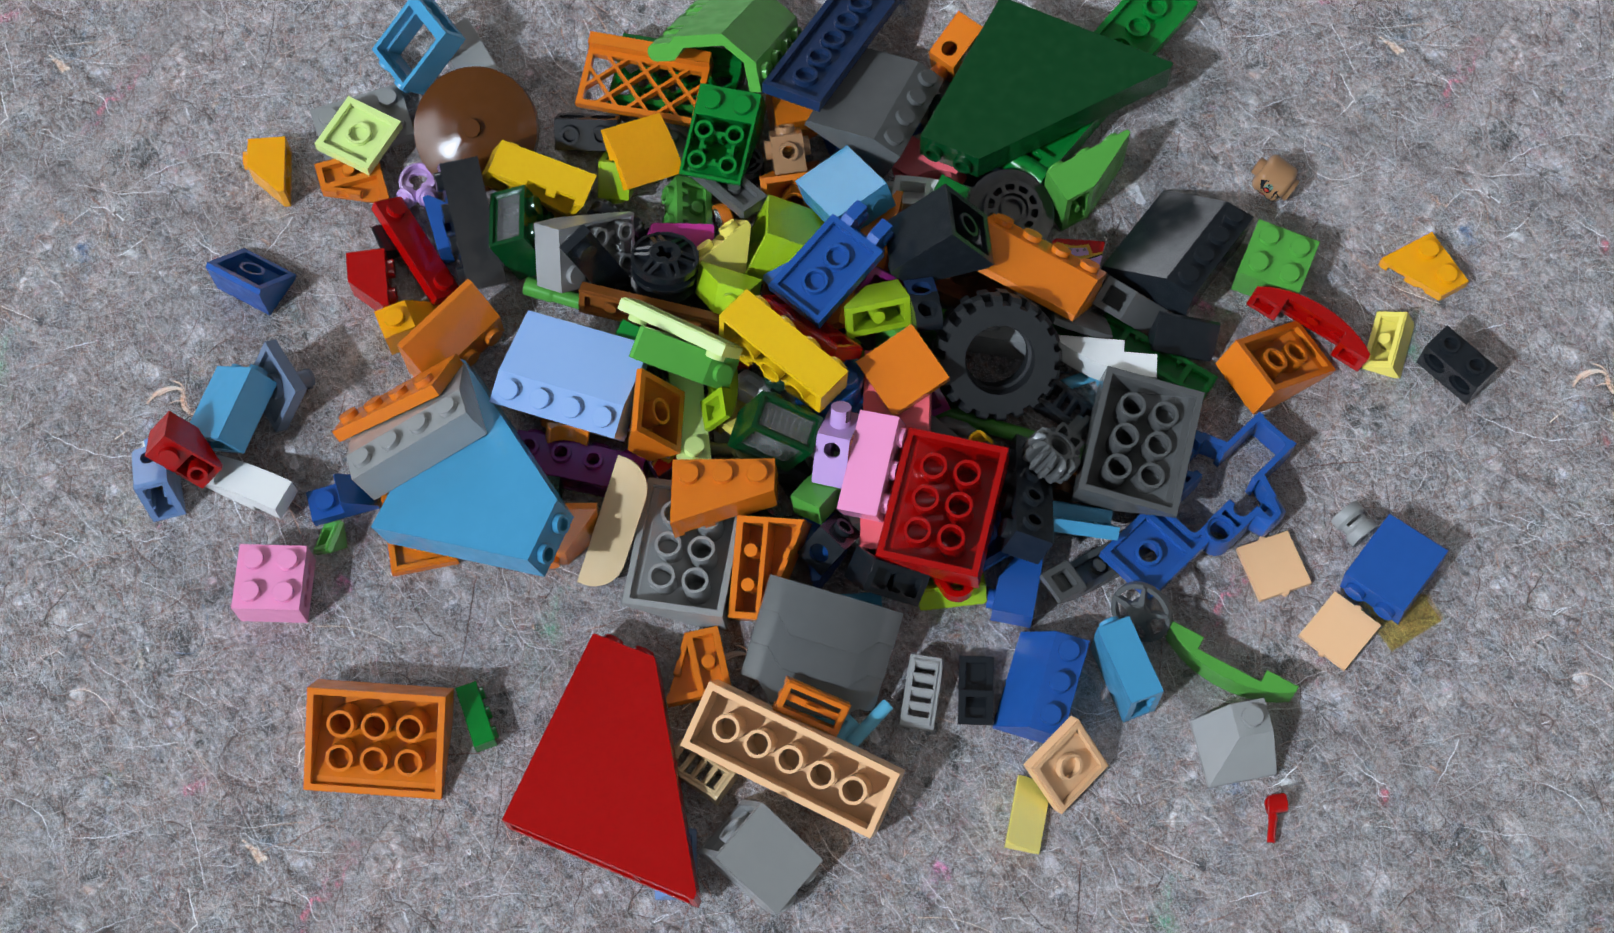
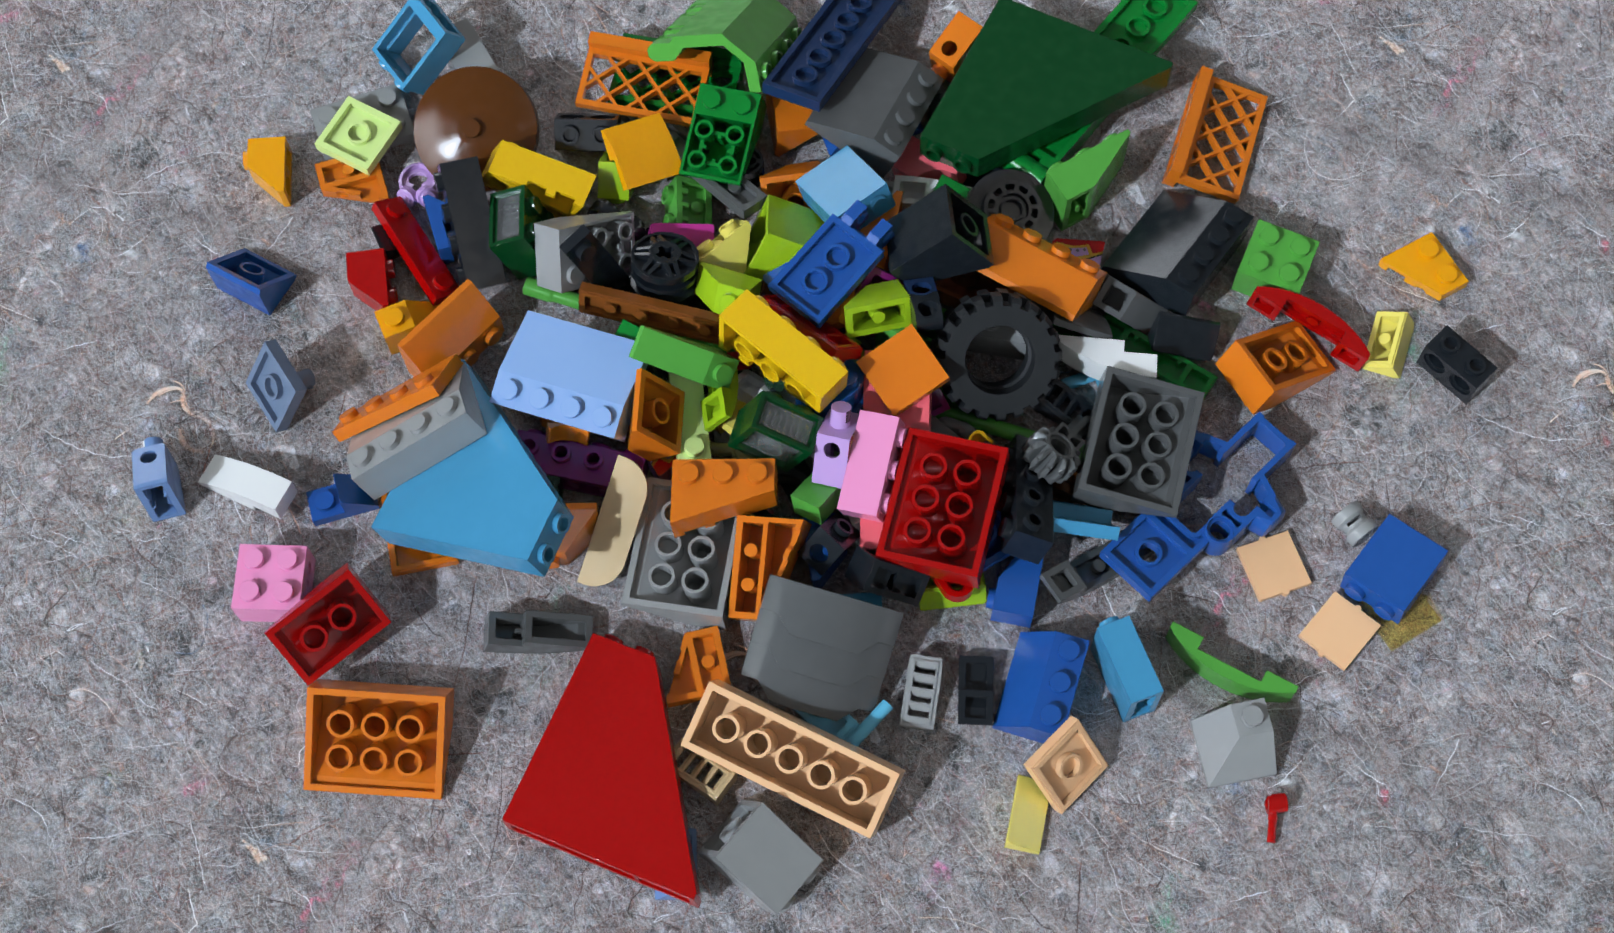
red slope [145,411,223,489] -> none
dark azure brick [190,364,277,454] -> none
bright green slope [313,520,348,555] -> none
green piece [455,681,499,753] -> none
yellowish green plate [617,297,743,362] -> none
orange tile [712,203,734,233] -> none
medium nougat brick [764,124,811,175] -> none
orange tile [772,676,851,737] -> none
dark grey wheel [1111,581,1173,642] -> none
medium nougat head [1251,154,1300,202] -> none
none -> red slope [264,562,391,686]
none -> dark grey slope [483,610,593,654]
none -> orange fence [1162,65,1268,204]

